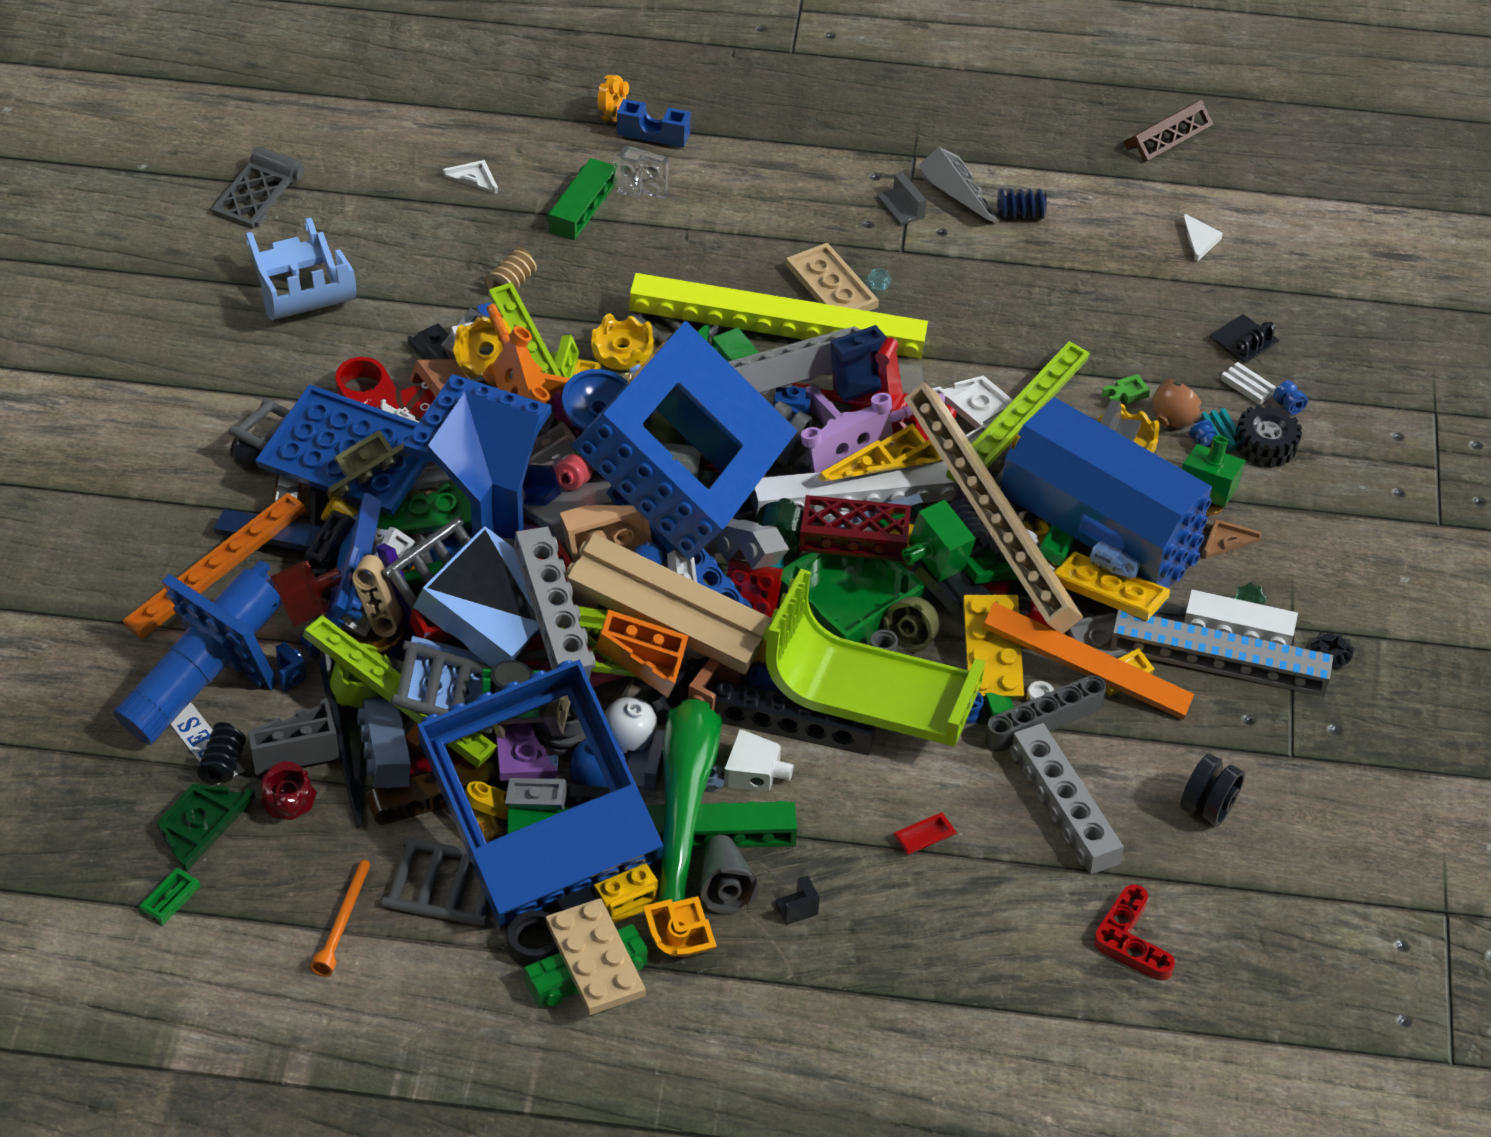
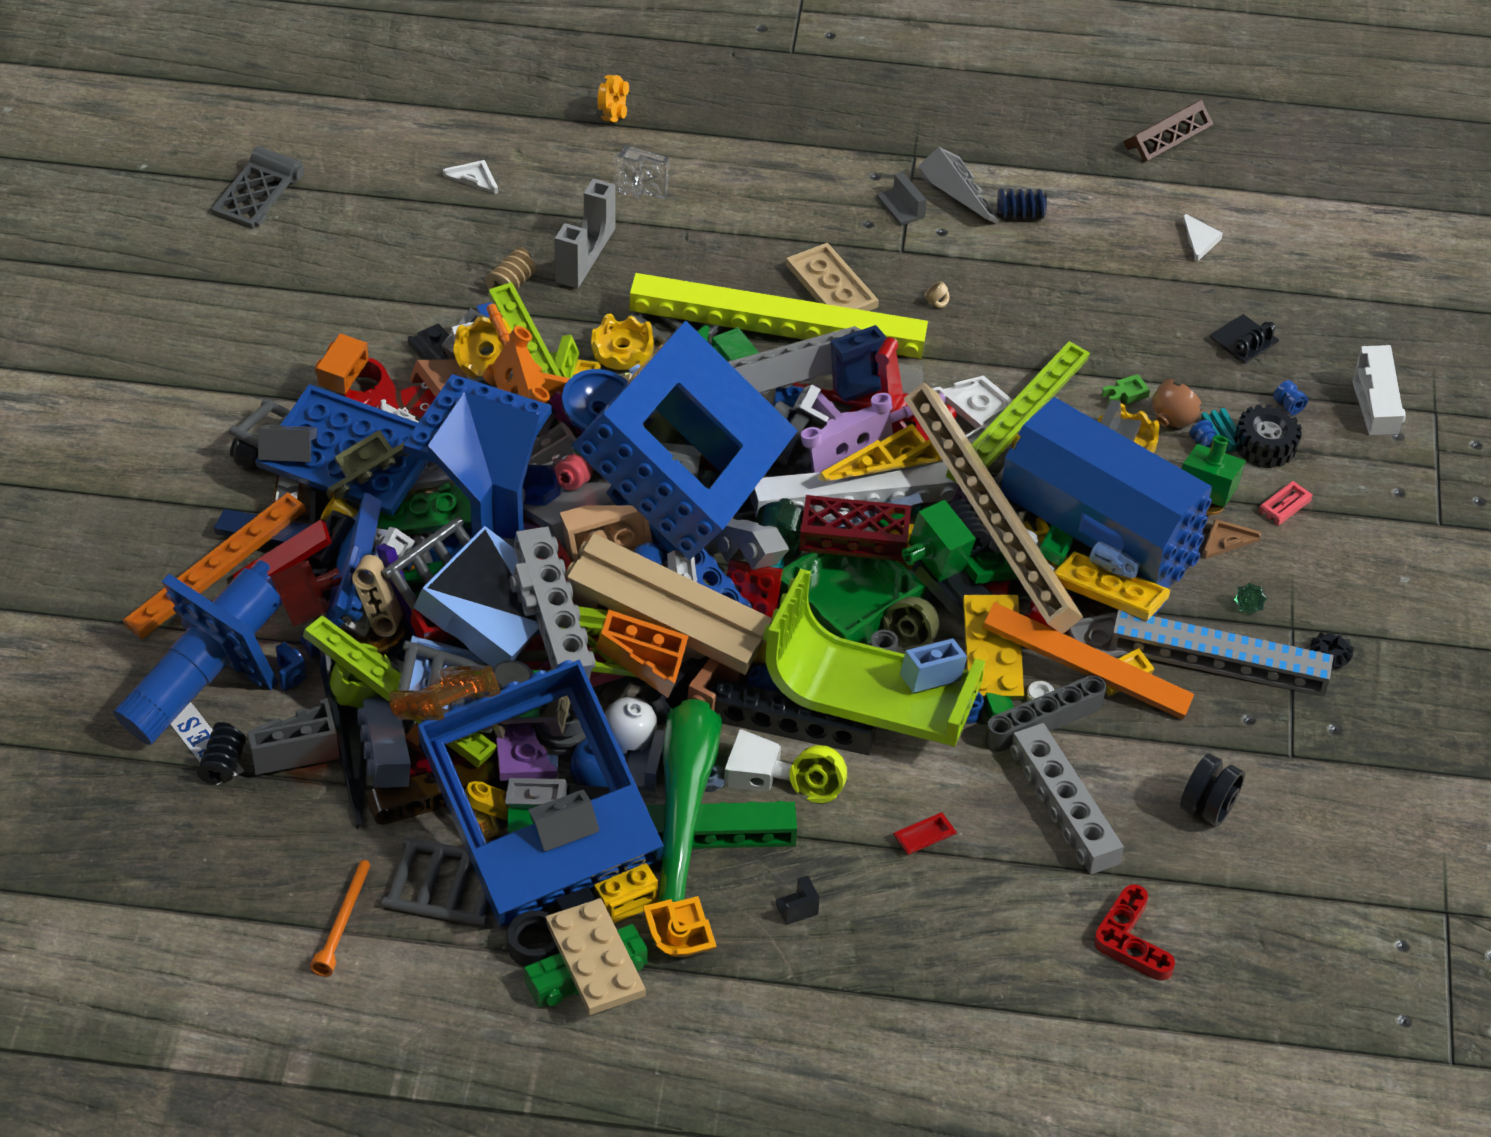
green tile [138,868,201,926] -> none
dark green wing [157,784,256,872] -> none
light blue piece [245,217,356,320] -> none
dark red piece [260,761,317,820] -> none
green brick [547,158,616,241] -> none
blue arch [617,99,691,148] -> none
dark grey cone [700,835,759,914] -> none
clear light blue plate [867,268,891,291] -> none
white brick [1184,590,1298,646] -> none
white tile [1221,362,1277,405] -> none
none -> red tile [233,519,332,579]
none -> dark grey panel [258,425,317,462]
none -> orange brick [315,333,369,394]
none -> clear orange fence [389,666,501,720]
none -> light grey plate [510,563,538,616]
none -> dark grey panel [528,789,599,851]
none -> light grey arch [555,179,615,288]
none -> neon yellow cylinder [789,745,847,803]
none -> white panel [792,385,829,425]
none -> medium blue brick [900,639,967,693]
none -> tan tile [924,281,950,308]
none -> coral tile [1258,481,1313,526]
none -> white wedge [1353,345,1406,435]

